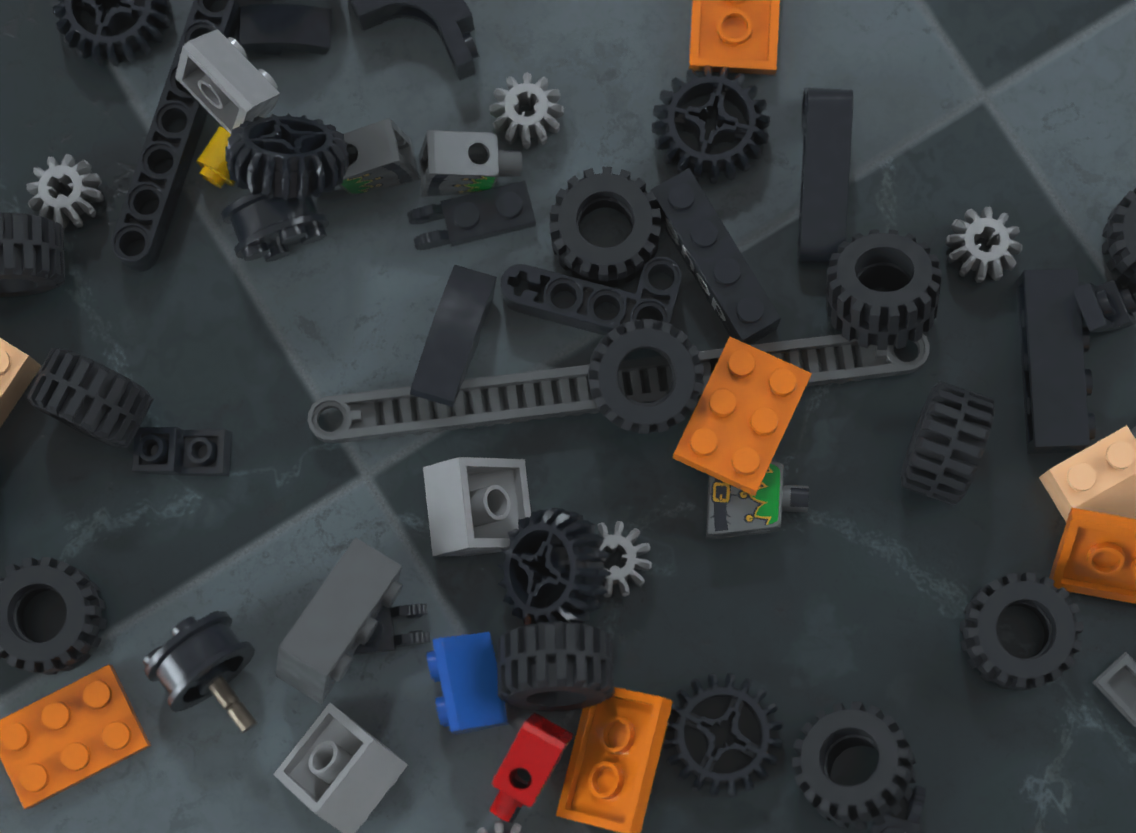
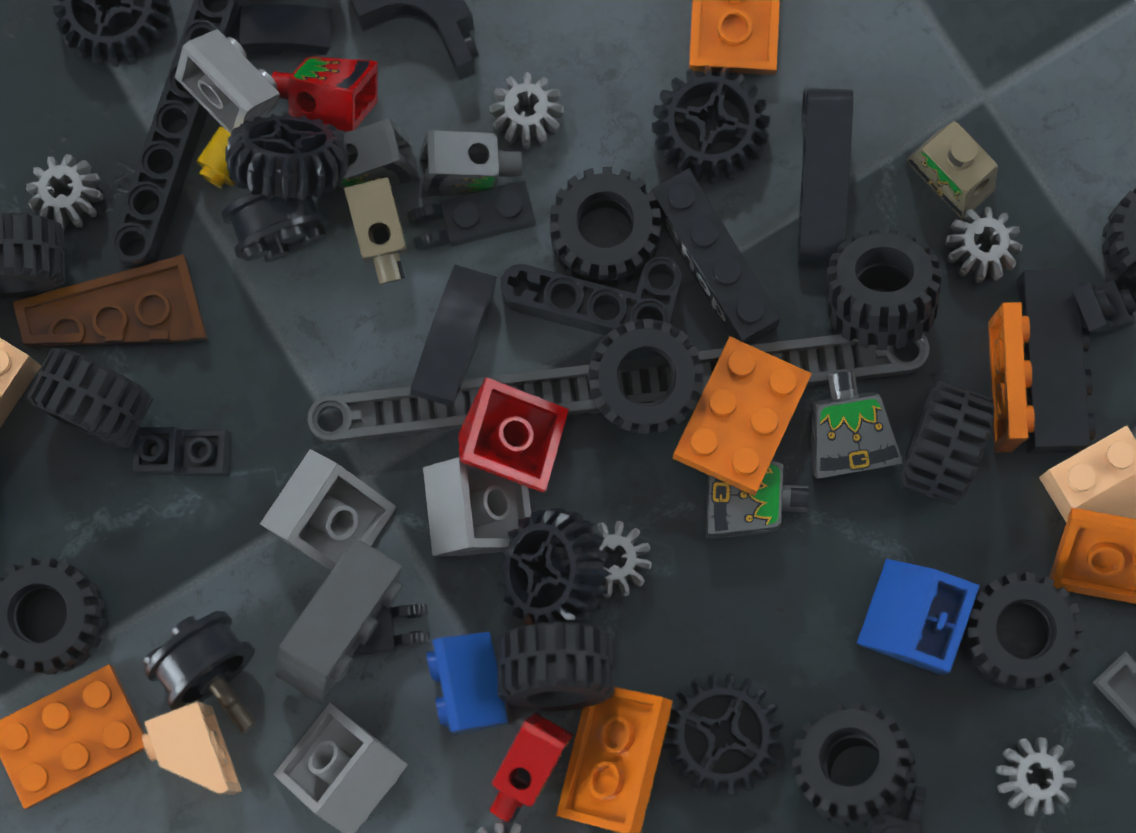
none -> reddish brown wing [13,254,209,347]
none -> light nougat slope [142,702,243,795]
none -> light grey slope [260,449,396,571]
none -> red torso [271,57,378,132]
none -> dark tan torso [344,177,408,285]
none -> red slope [458,377,569,493]
none -> torso [811,369,903,479]
none -> blue slope [856,559,980,676]
none -> dark tan torso [905,121,998,220]
none -> orange plate [988,302,1035,453]
none -> light grey gear [996,737,1076,816]

